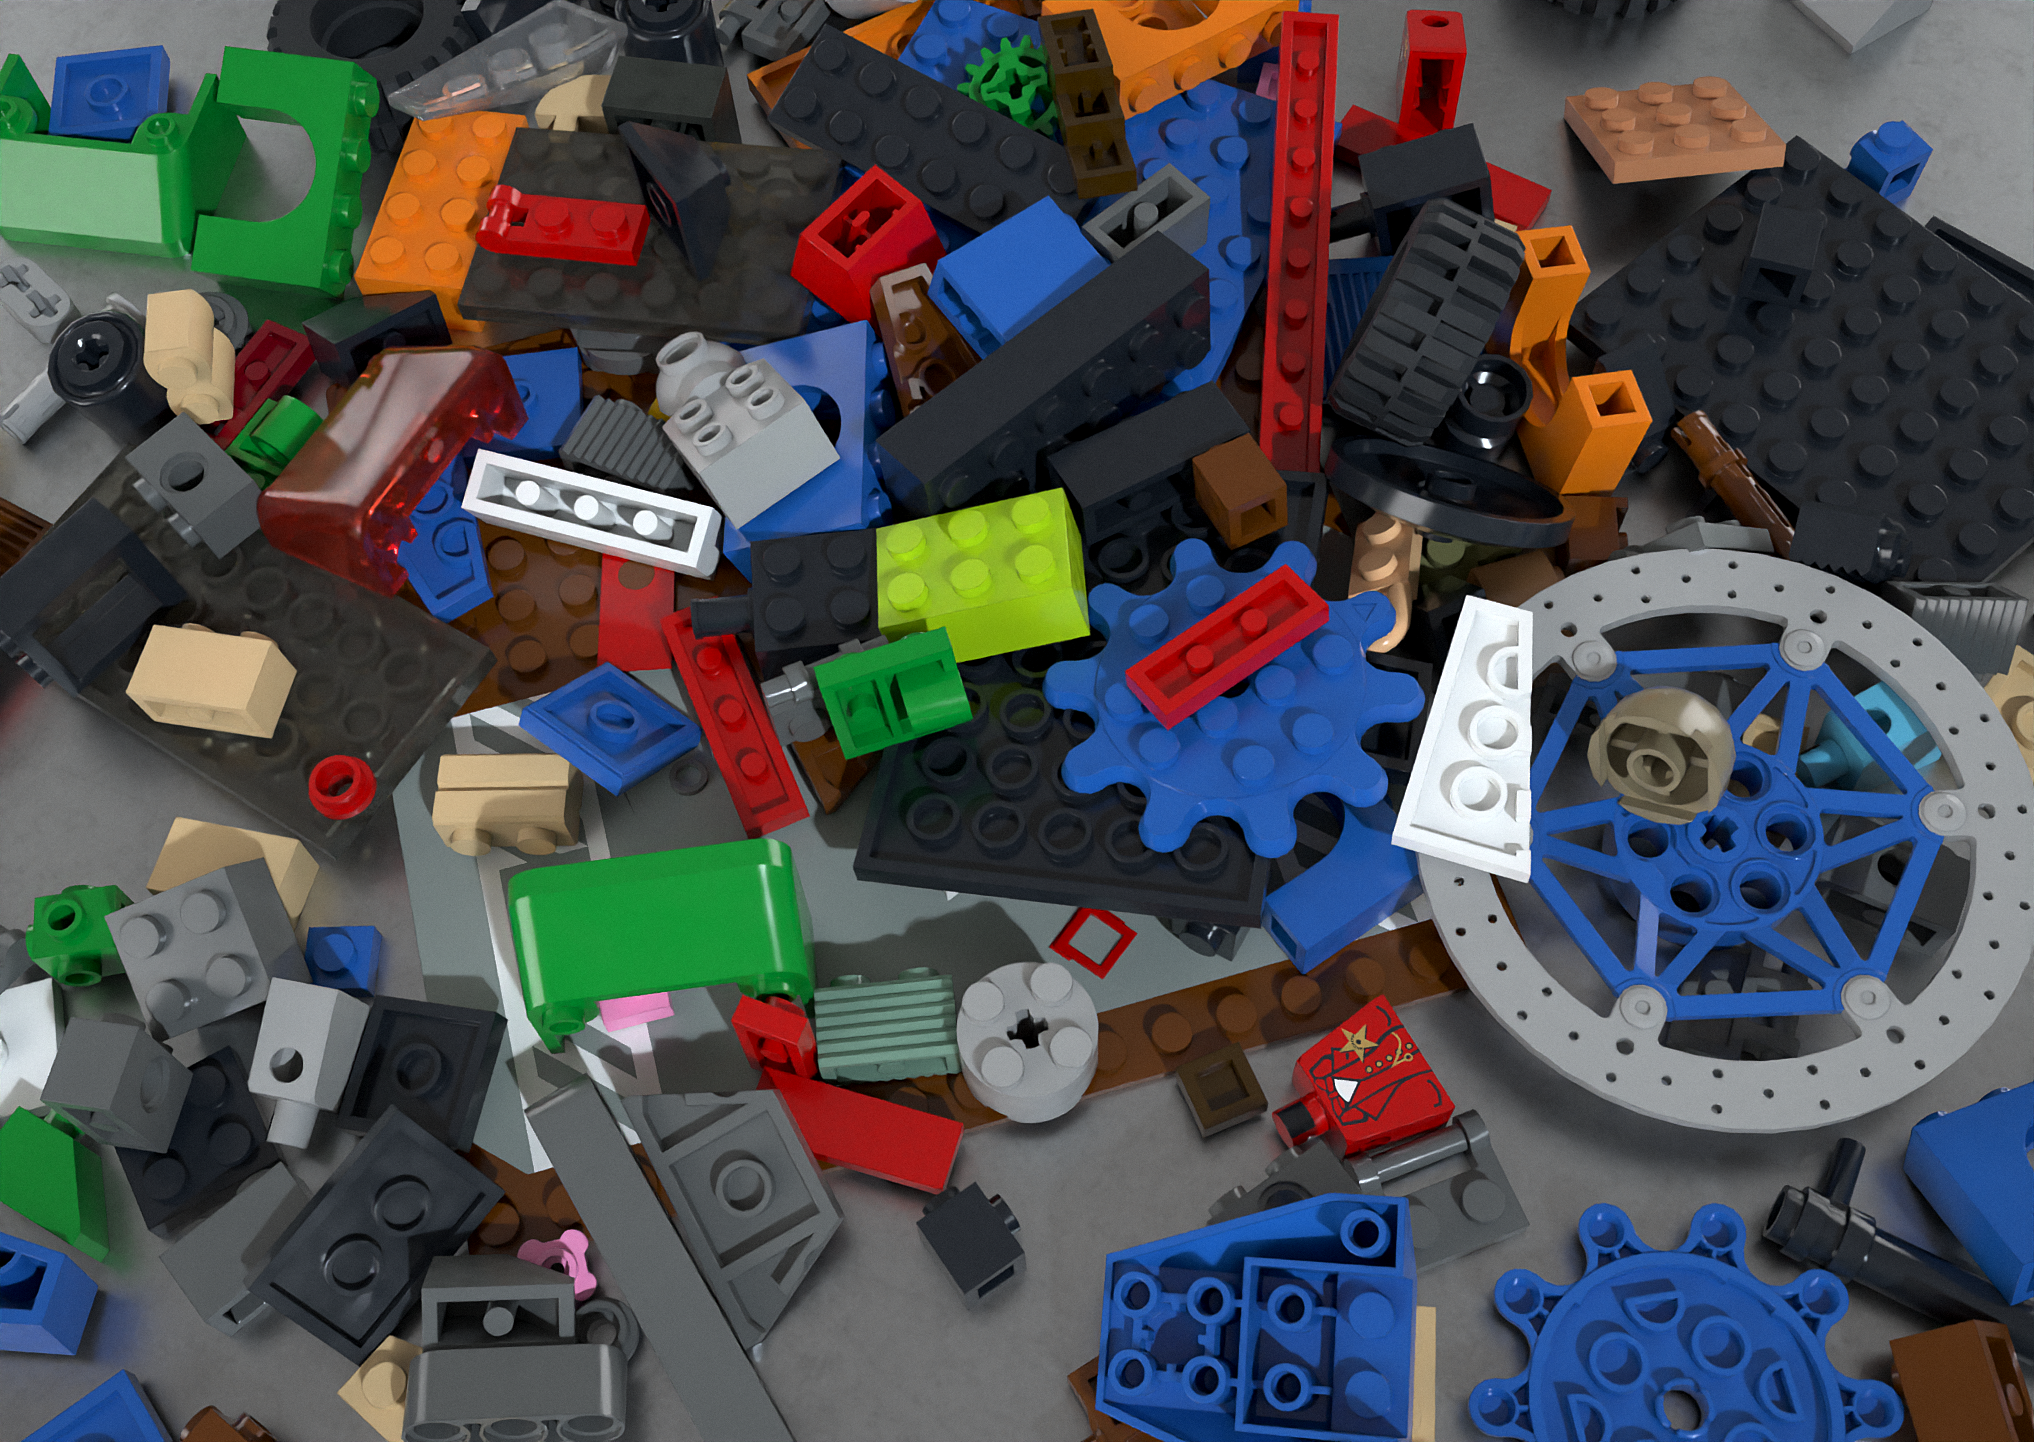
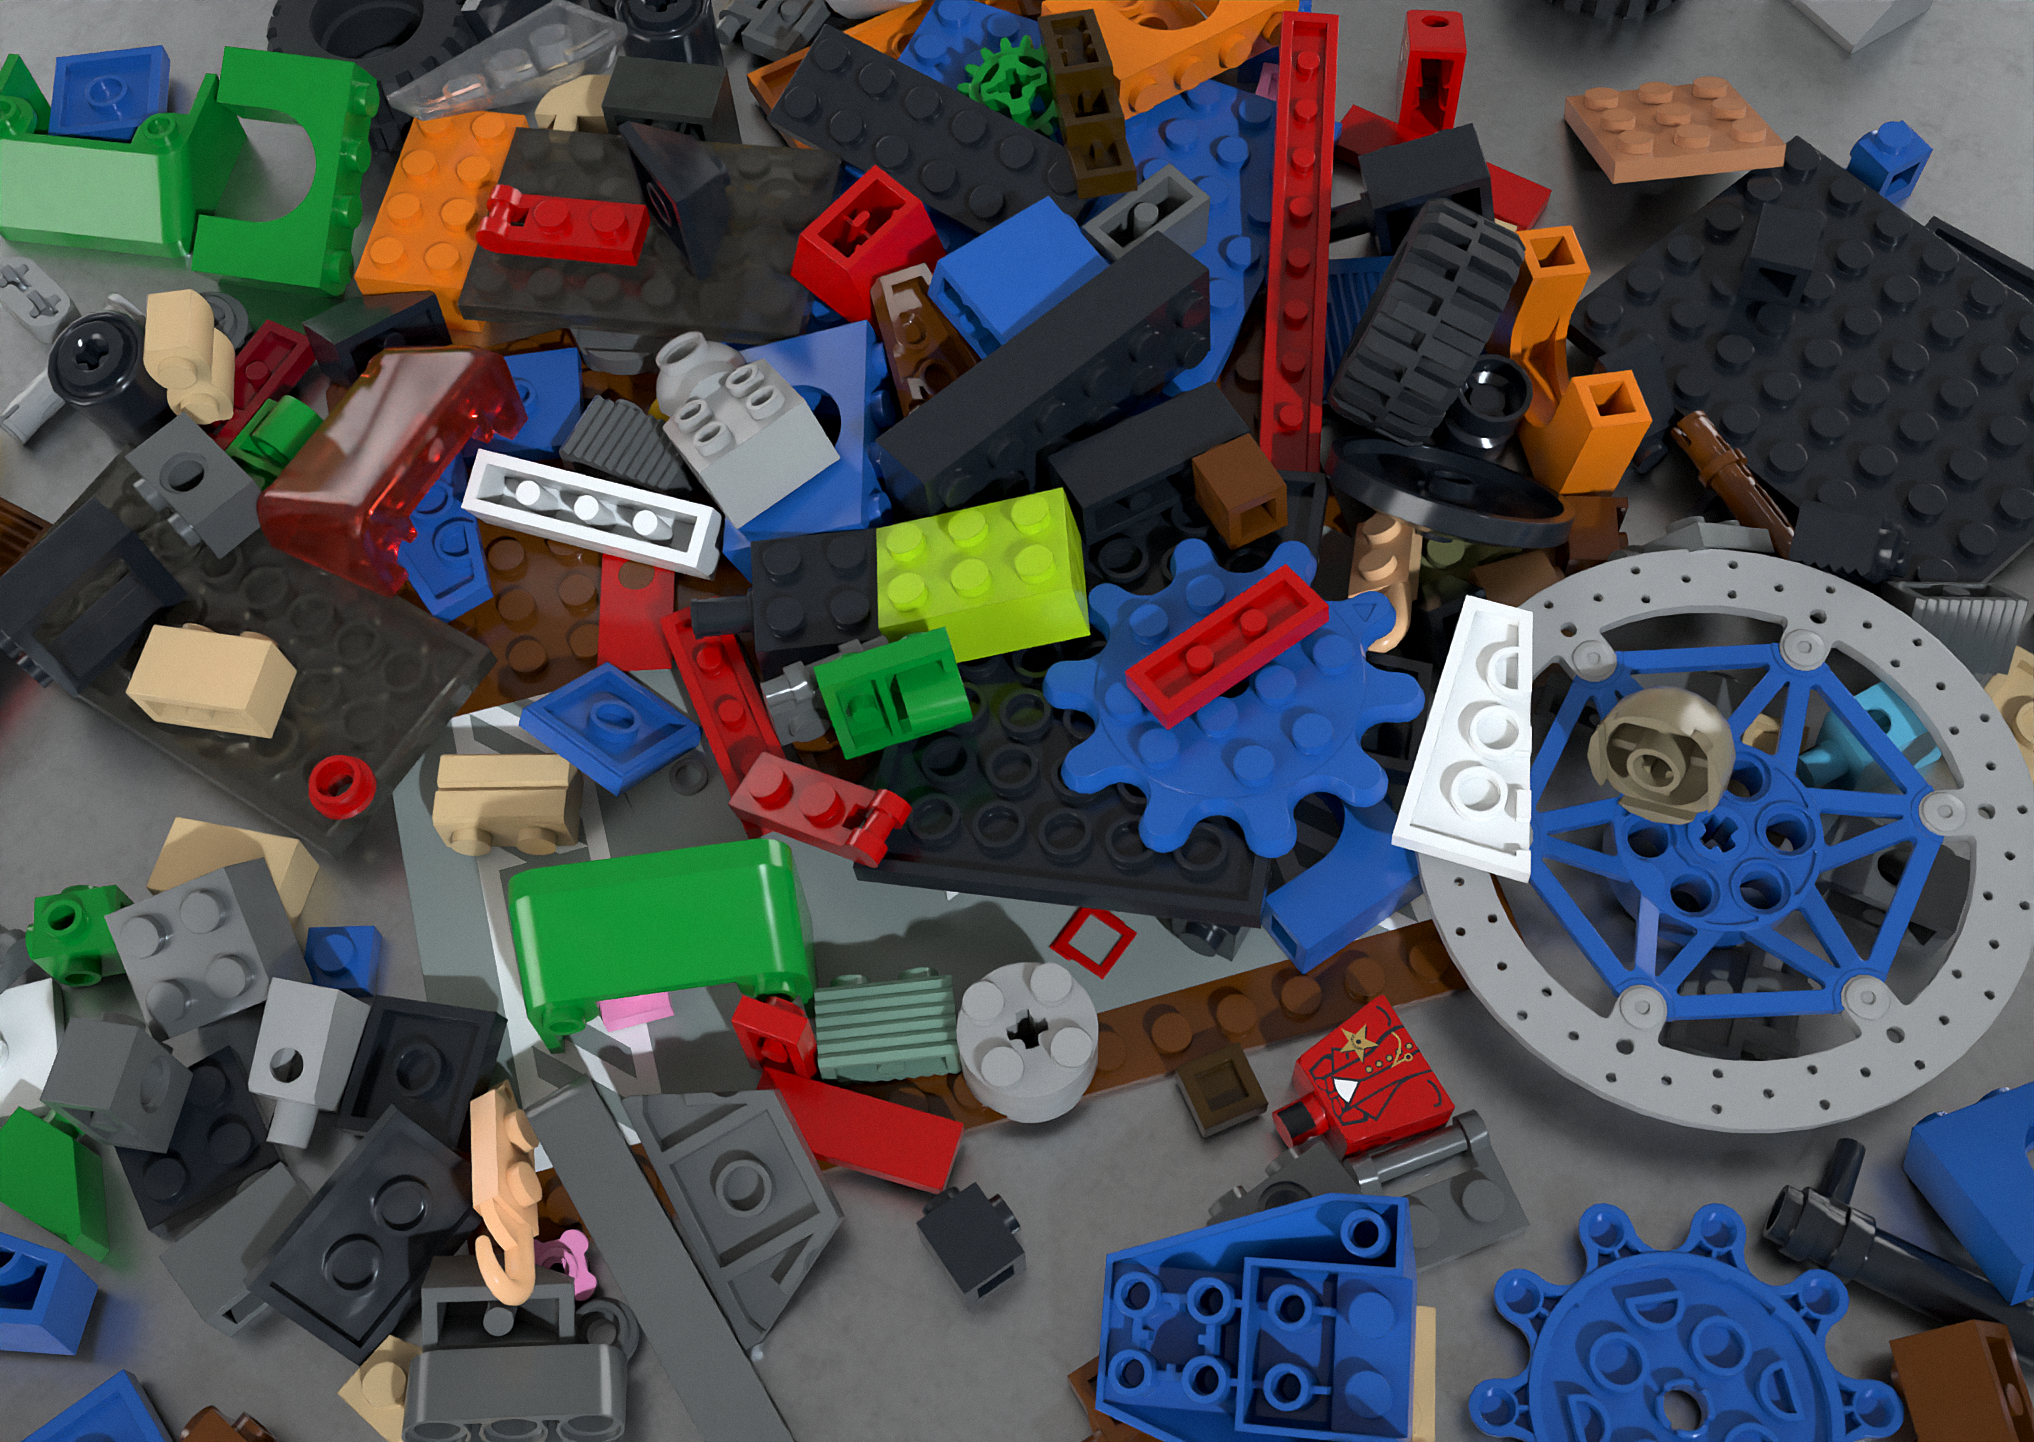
none -> light nougat plate [470,1079,542,1306]
none -> red plate [727,751,912,868]

